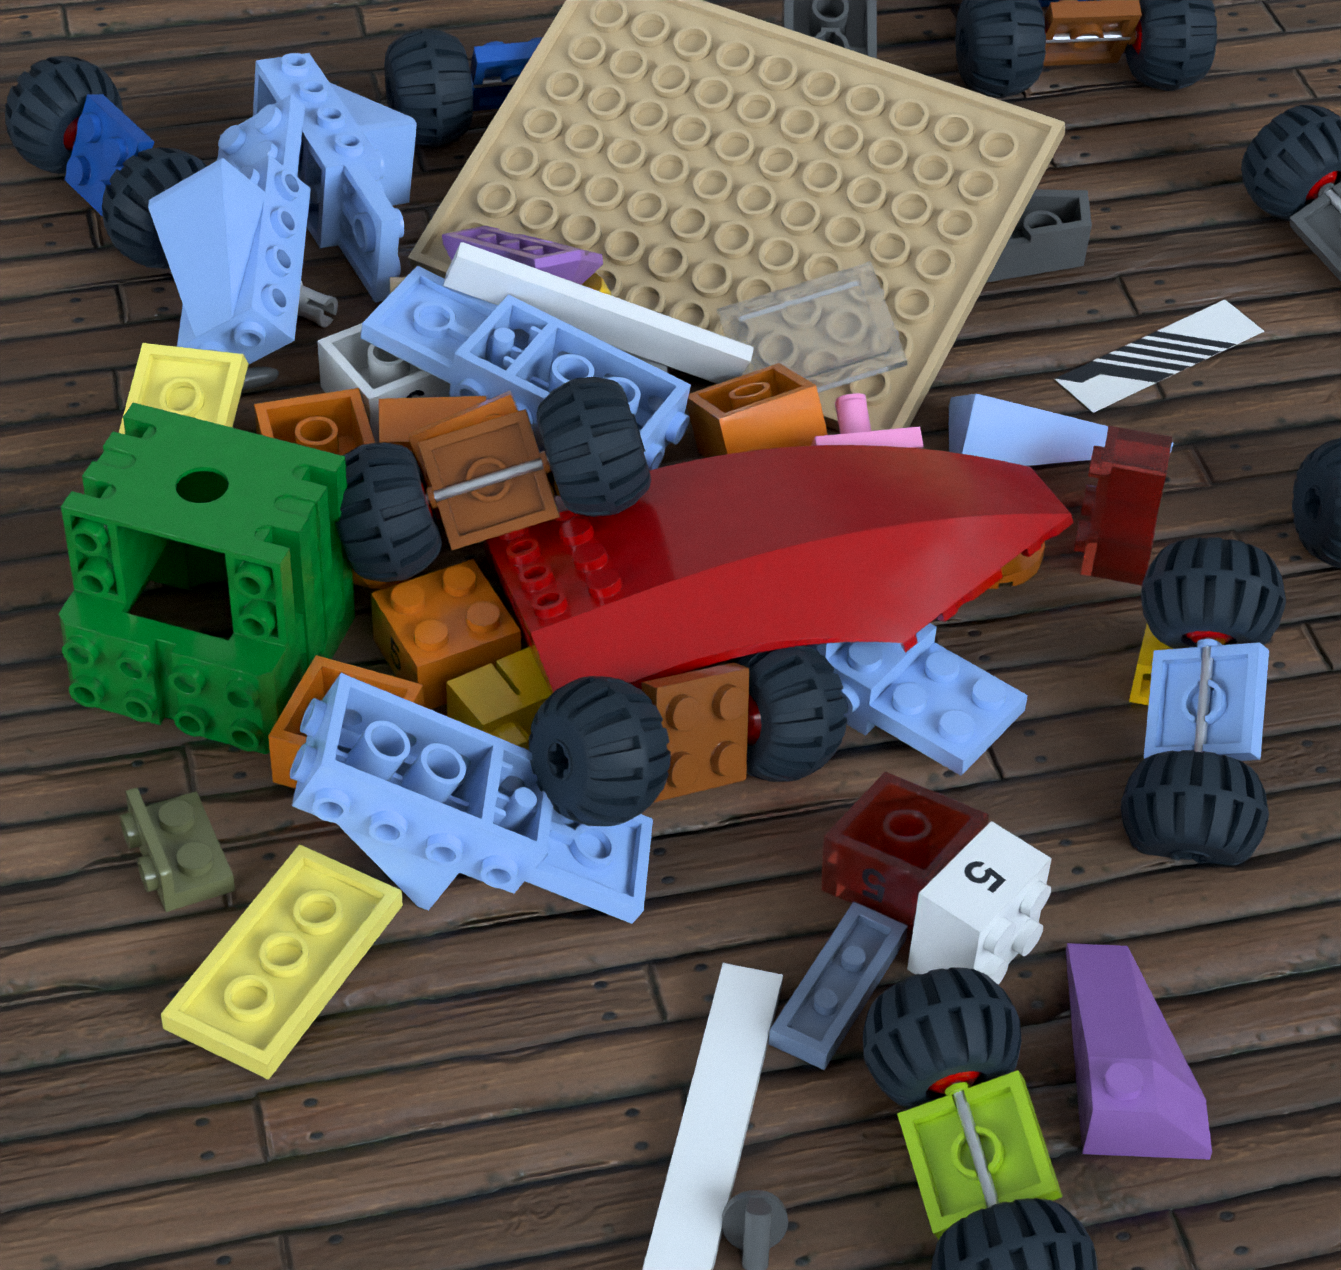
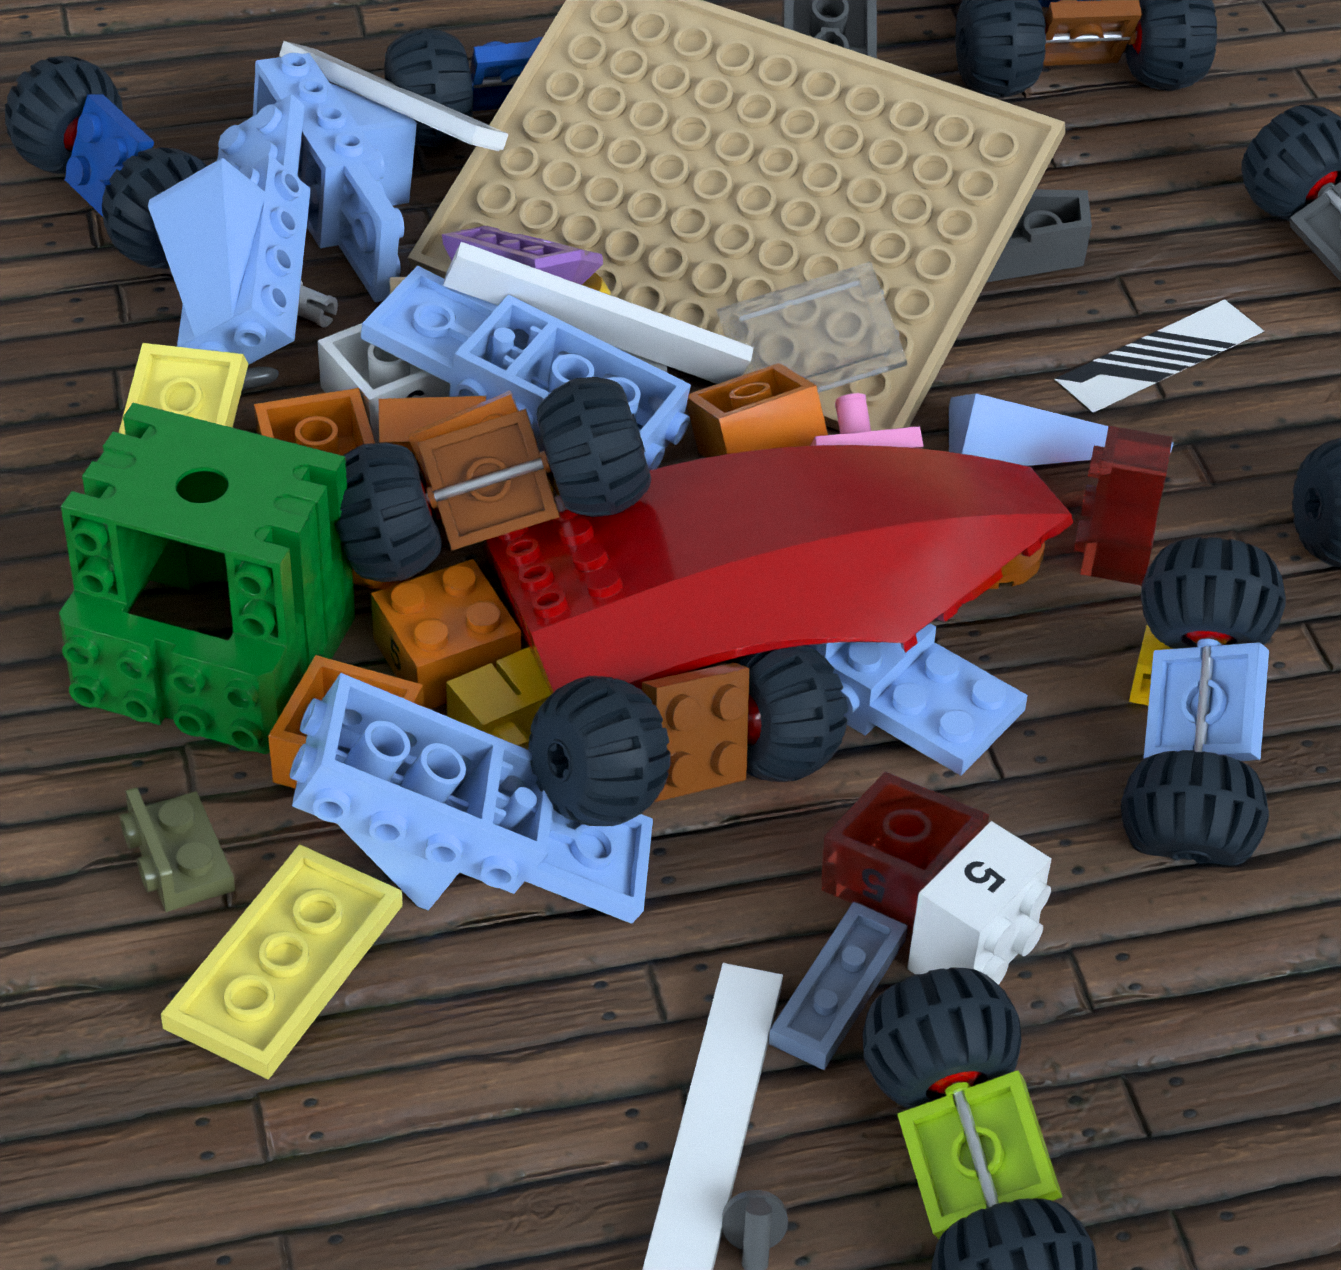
medium lavender wedge [1066,943,1212,1160] -> none
none -> white tile [279,41,508,151]

